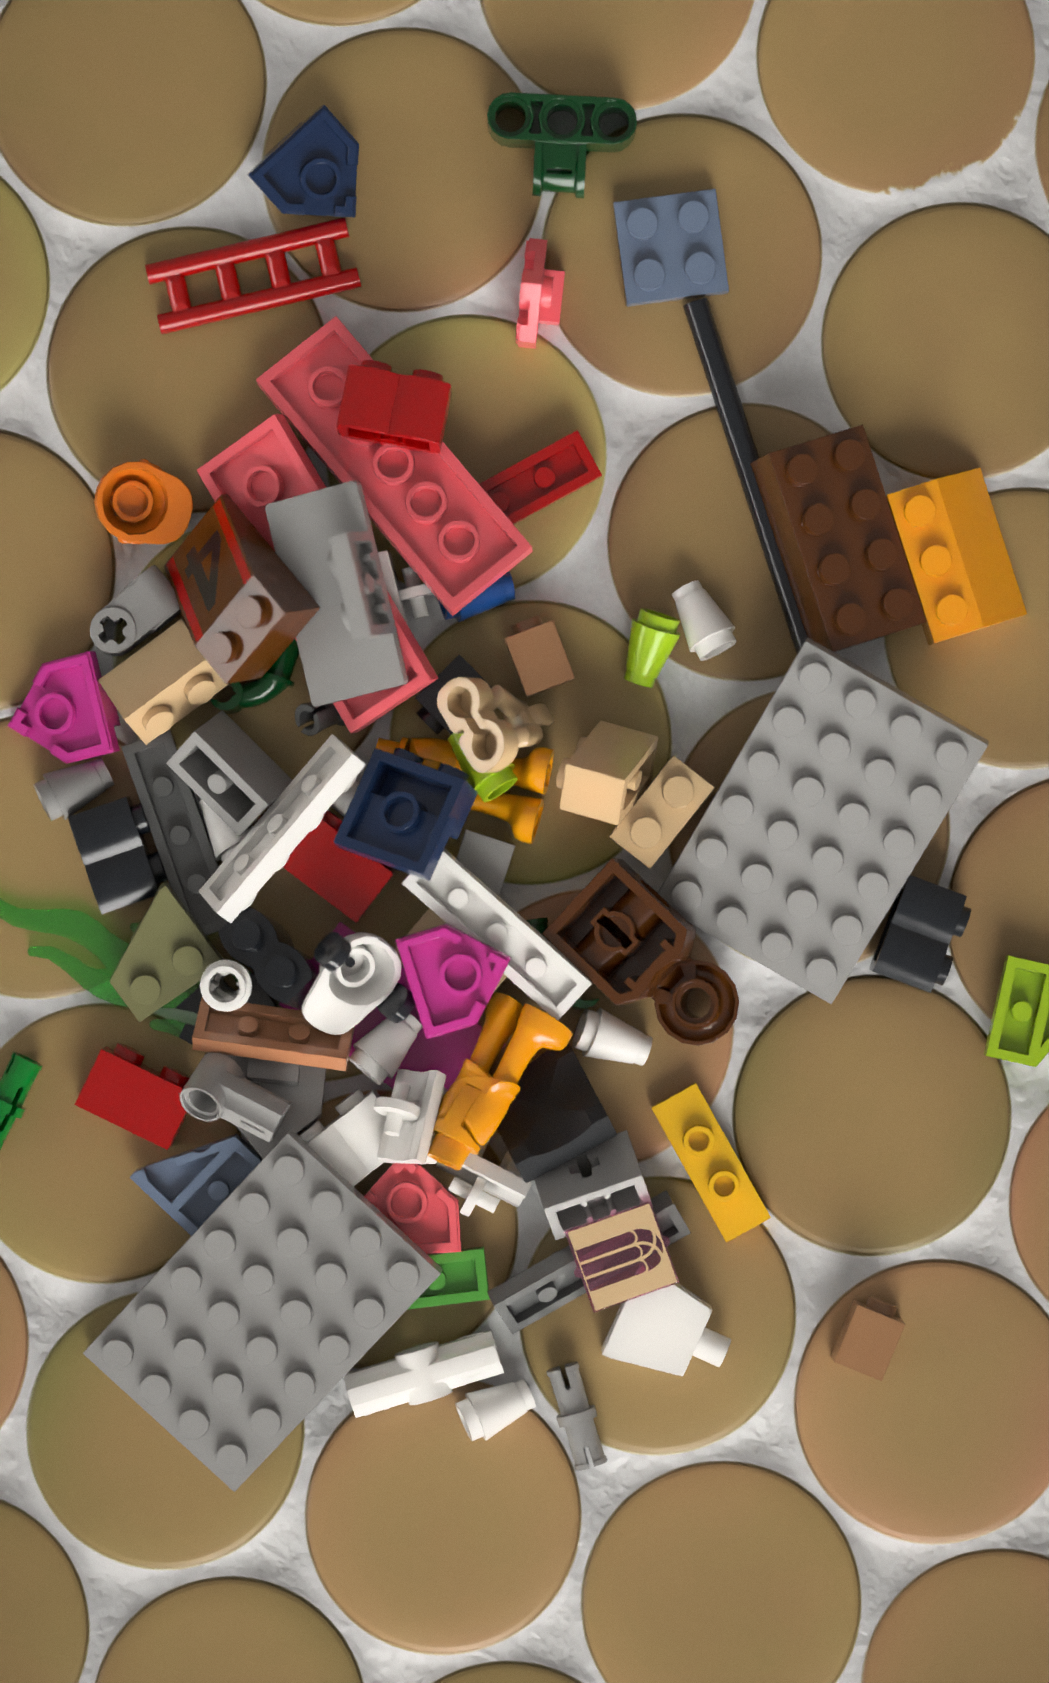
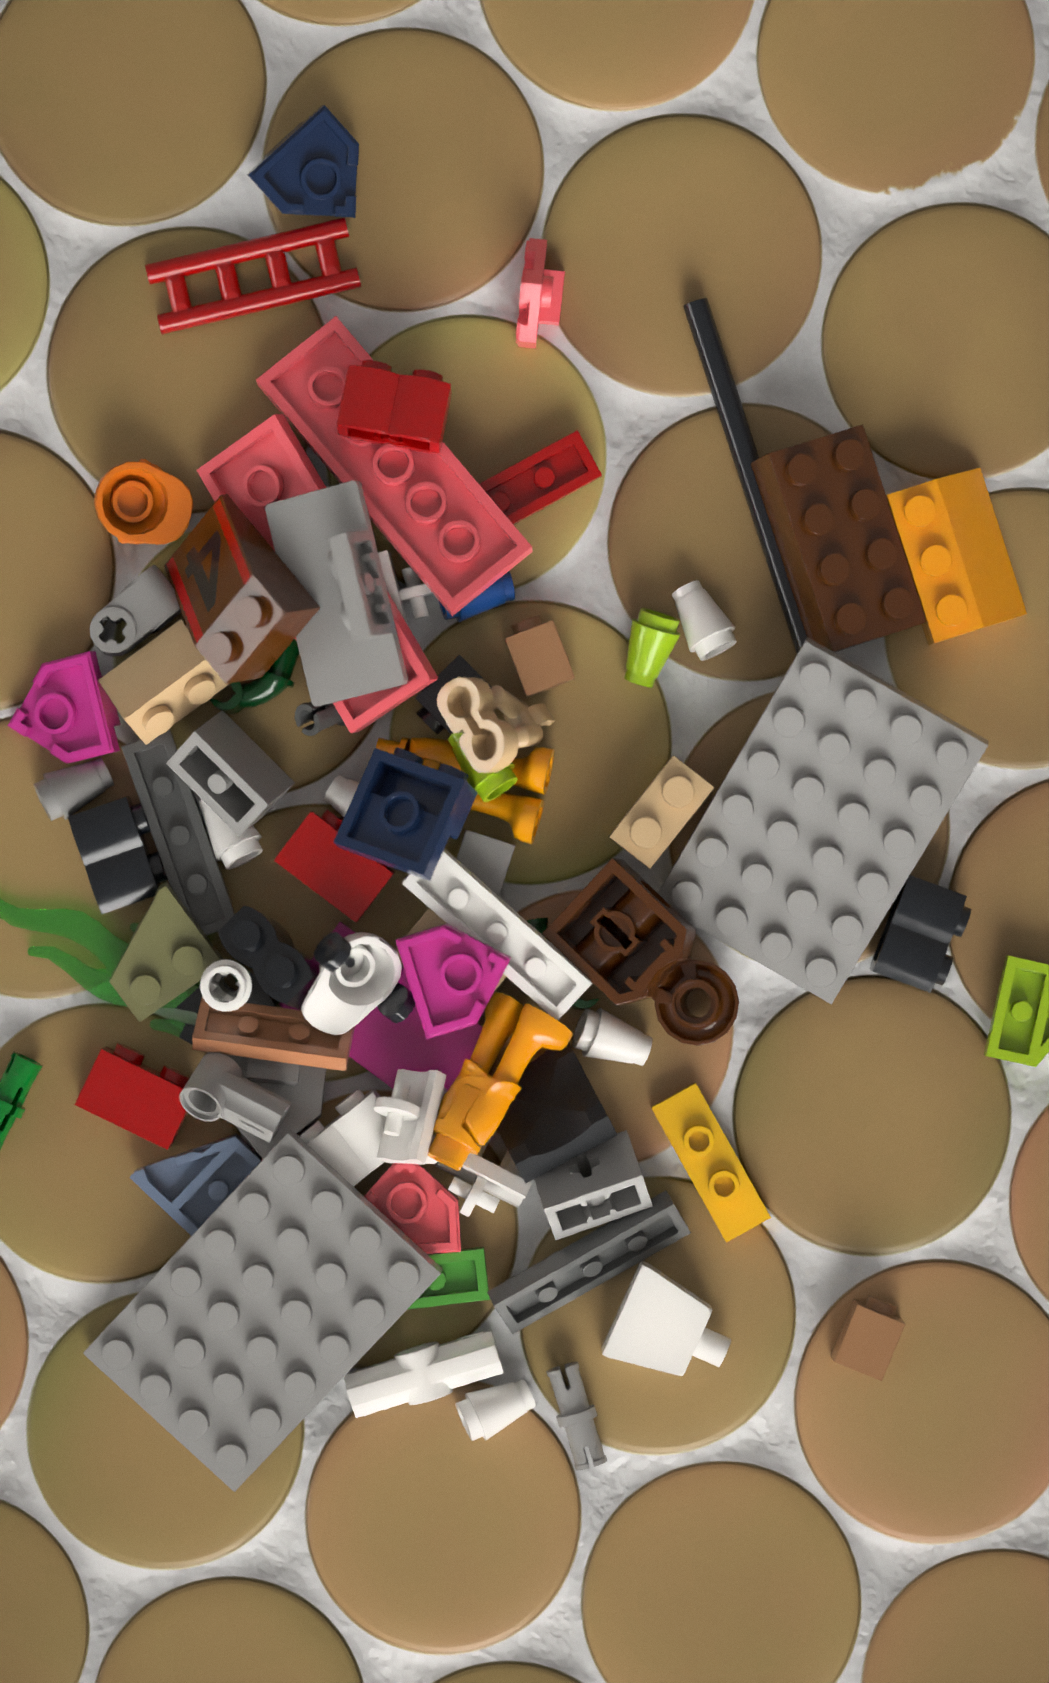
white plate [198,734,366,923] -> none
white cone [349,1014,423,1085] -> none
dark green piece [487,92,637,199] -> none
tan brick [556,720,658,826] -> none
piece [565,1201,679,1313] -> none
sand blue plate [613,189,729,307] -> none

